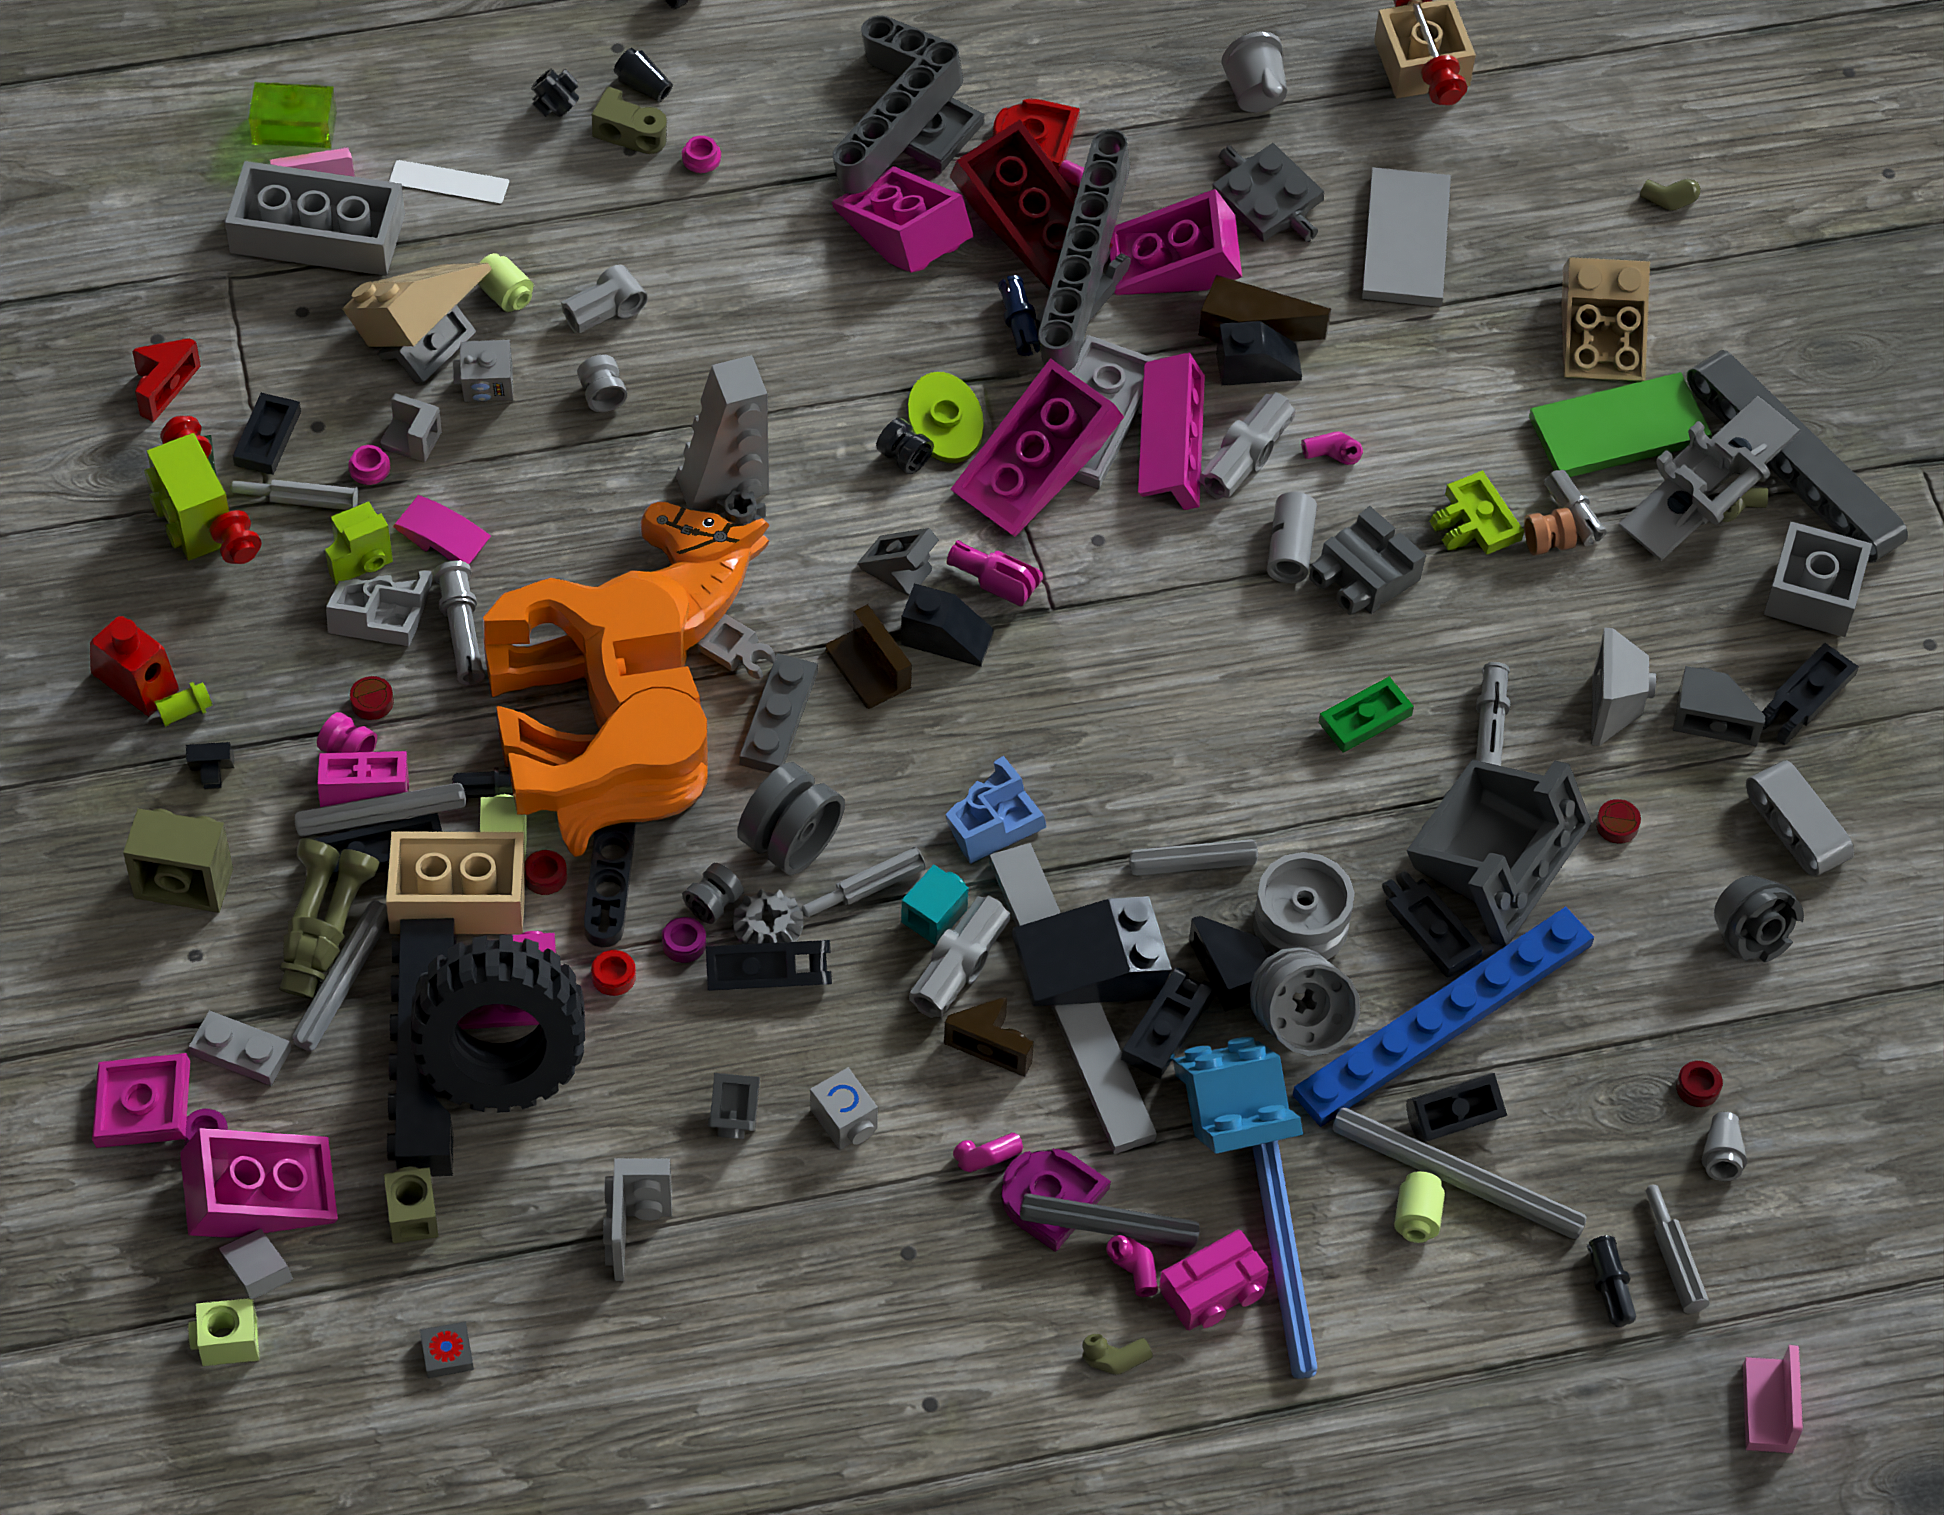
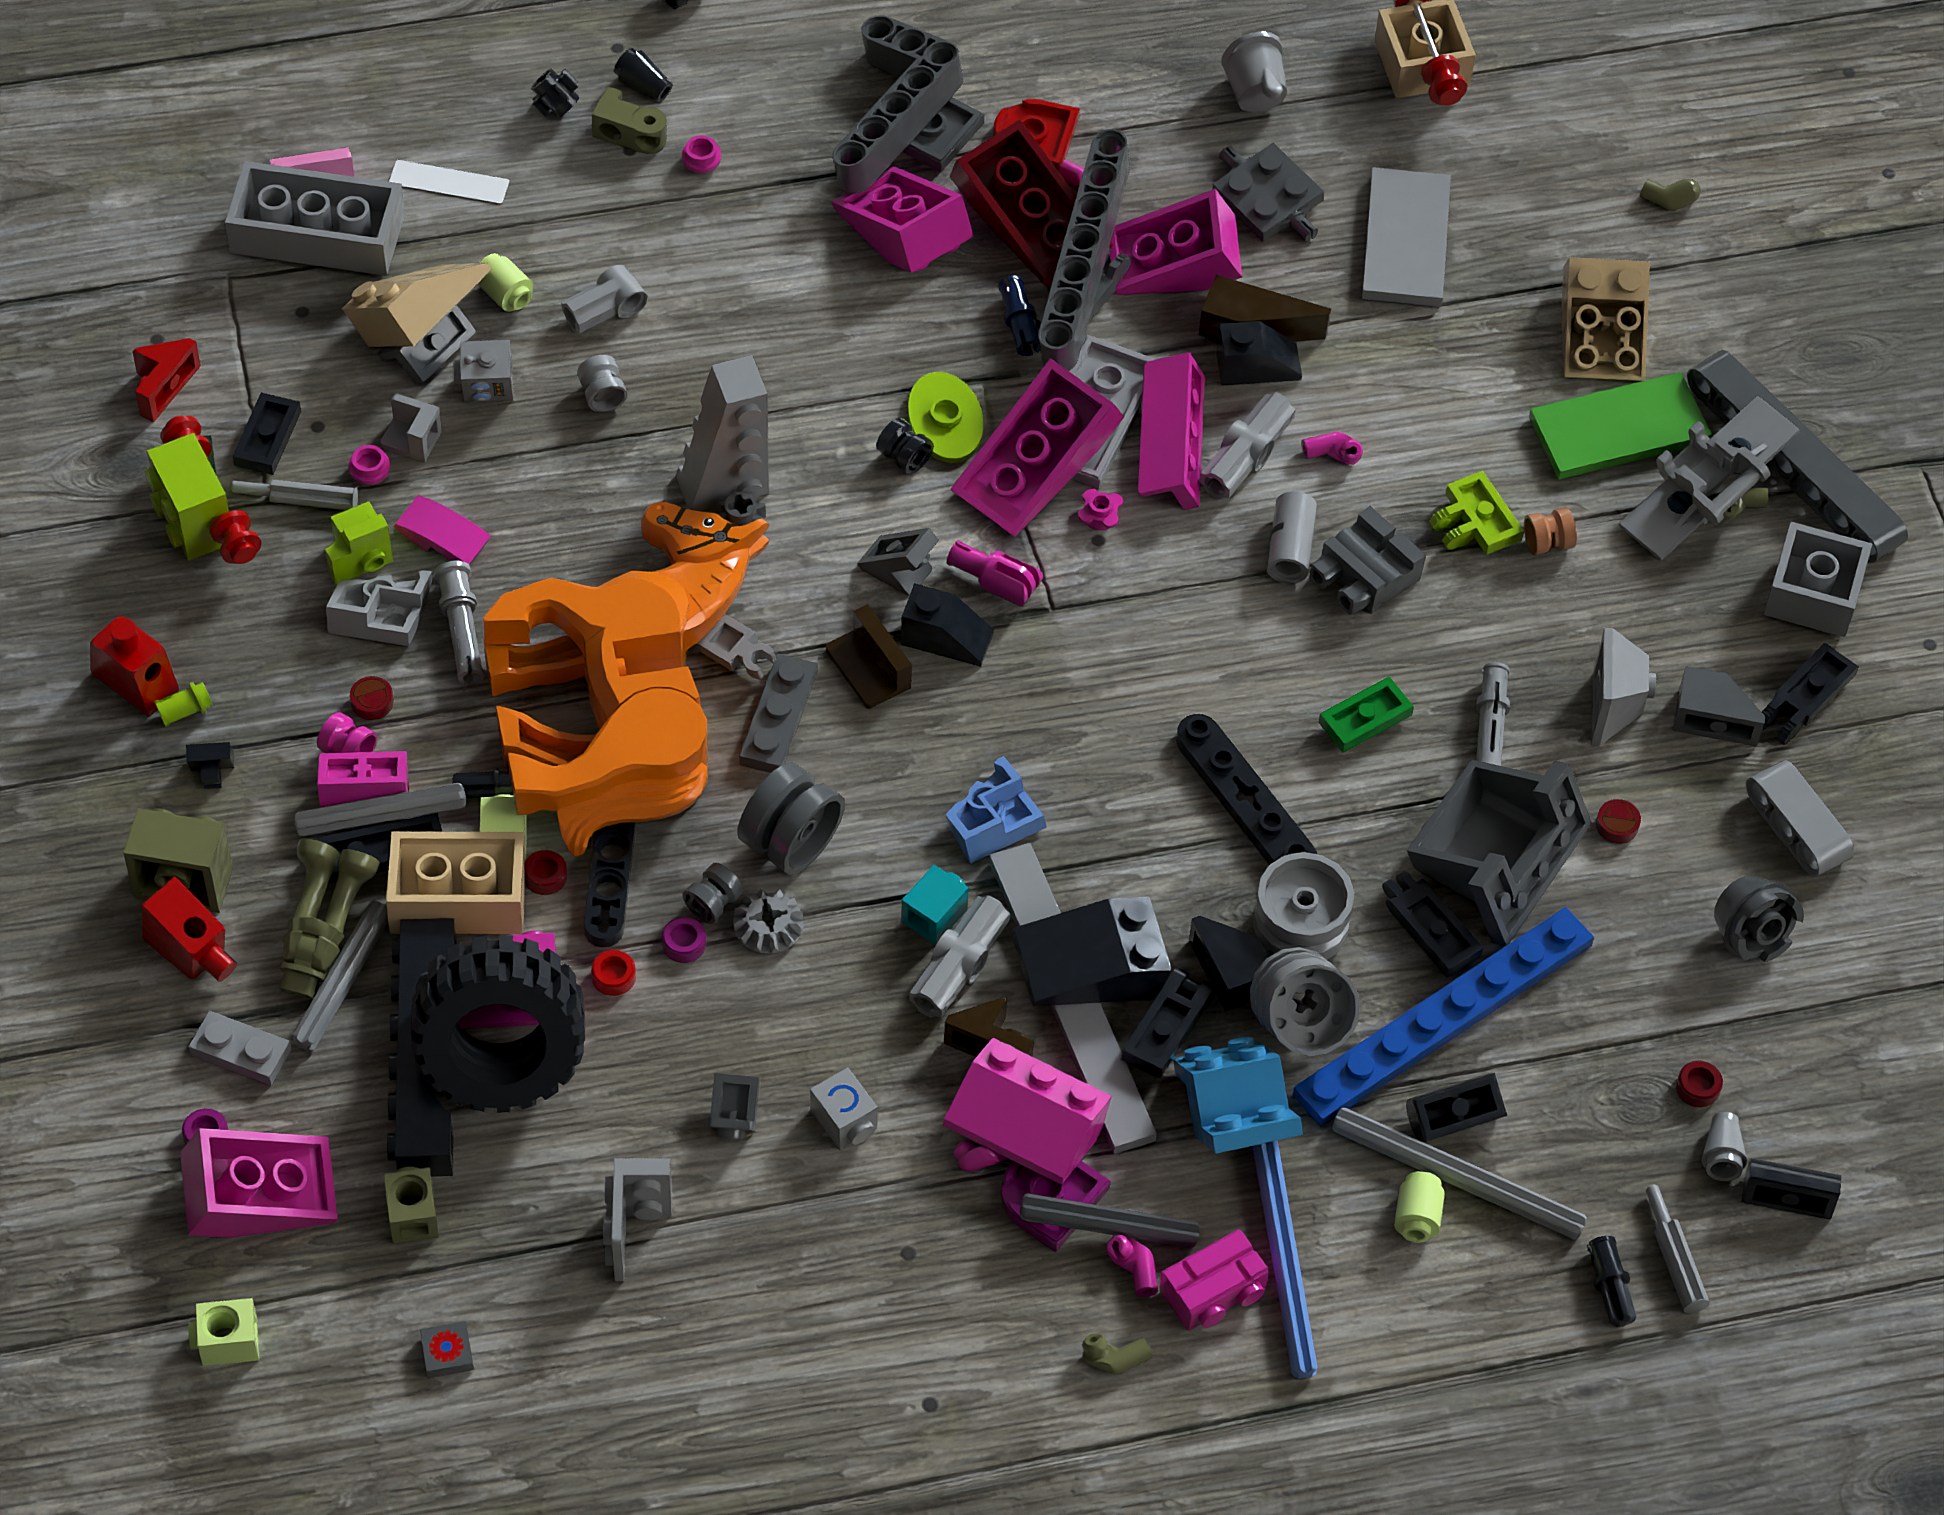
dark pink plate [92,1053,190,1148] -> none
light grey tile [219,1229,293,1300] -> none
clear neon green brick [249,82,337,148] -> none
black plate [705,940,832,991] -> none
light grey axle [802,846,926,917] -> none
light grey axle [1129,839,1258,876] -> none
light grey axle [1544,470,1607,546] -> none
bright pink panel [1743,1345,1803,1453] -> none
none -> red torso [142,876,237,982]
none -> dark pink slope [942,1038,1112,1185]
none -> dark pink plate [1078,489,1123,530]
none -> black piece [1176,714,1317,865]
none -> black brick [1741,1158,1841,1219]

